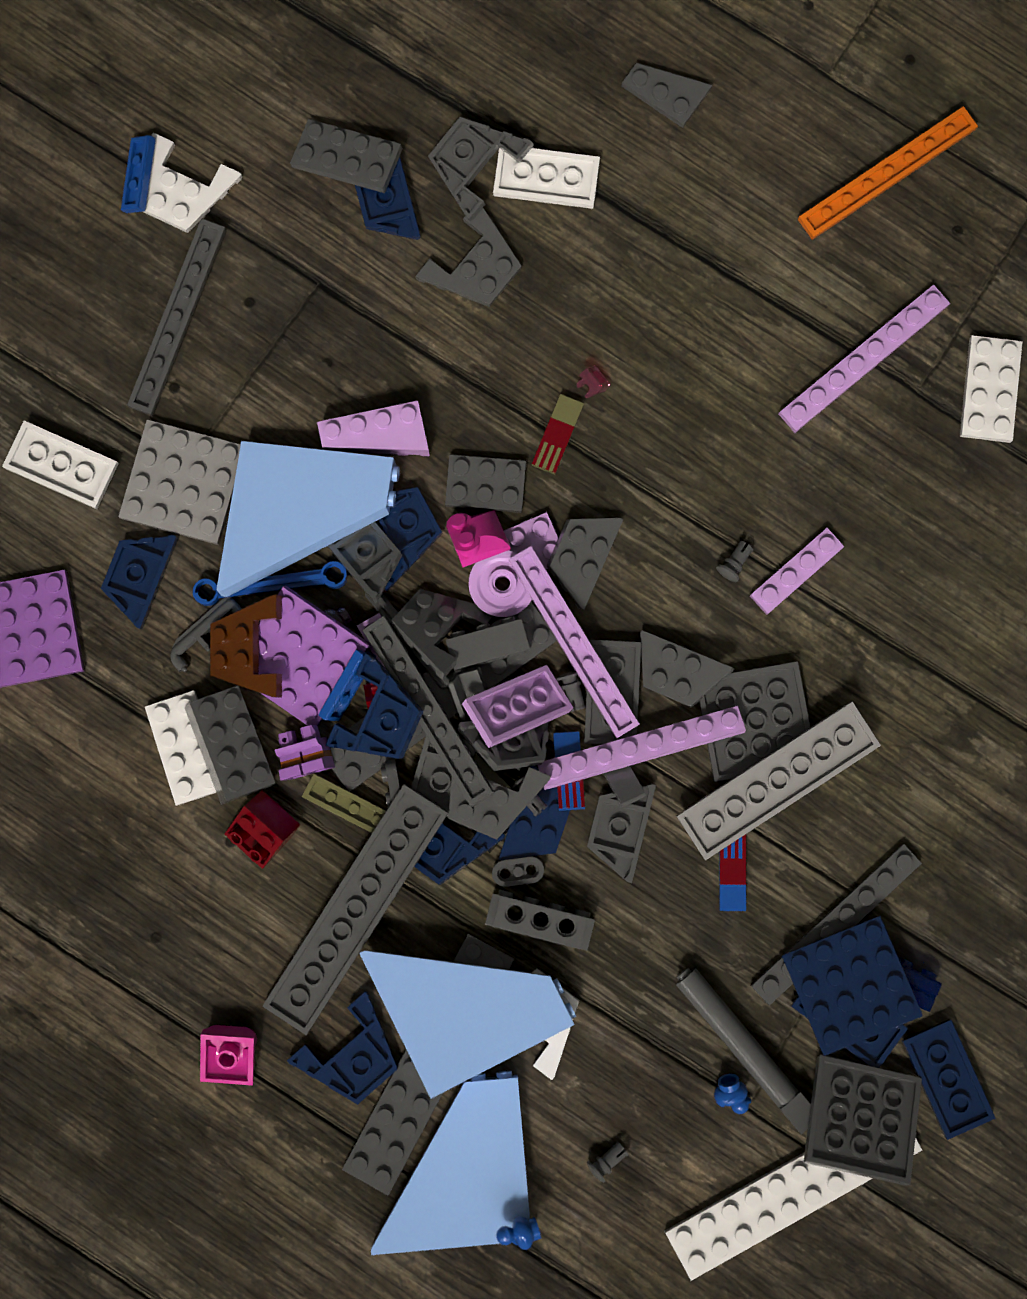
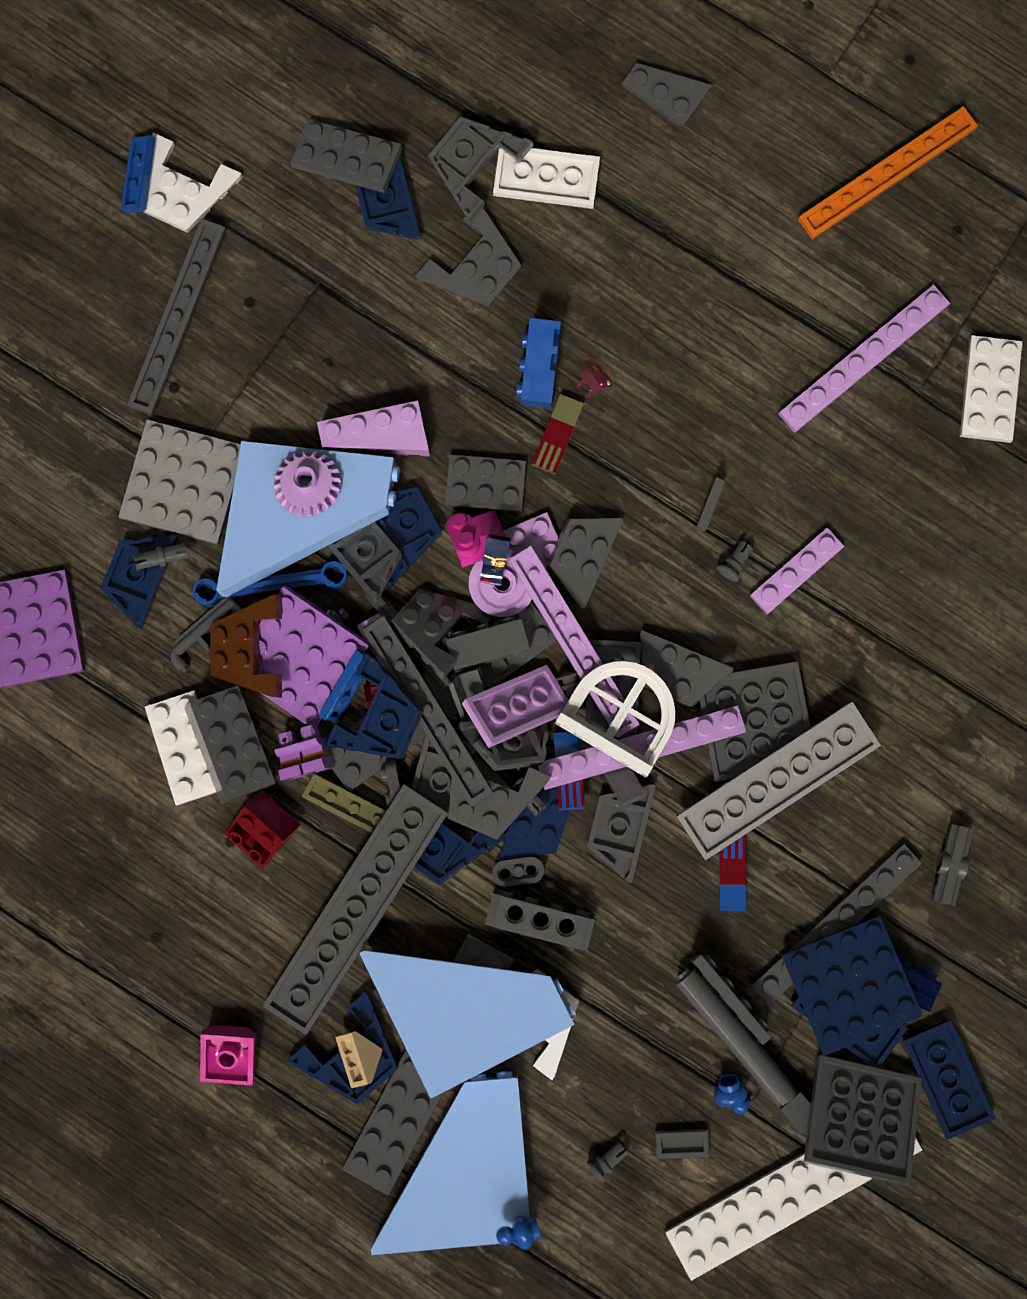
white plate [2,421,119,509] -> none
none -> dark grey pin [133,542,188,571]
none -> lavender gear [273,450,341,517]
none -> tan slope [335,1031,383,1088]
none -> dark blue leg [480,534,511,586]
none -> blue wedge [516,318,561,409]
none -> white window [555,661,675,777]
none -> dark grey tile [655,1129,709,1159]
none -> dark grey plate [689,952,771,1045]
none -> dark grey tile [695,477,725,532]
none -> dark grey piece [932,824,974,906]

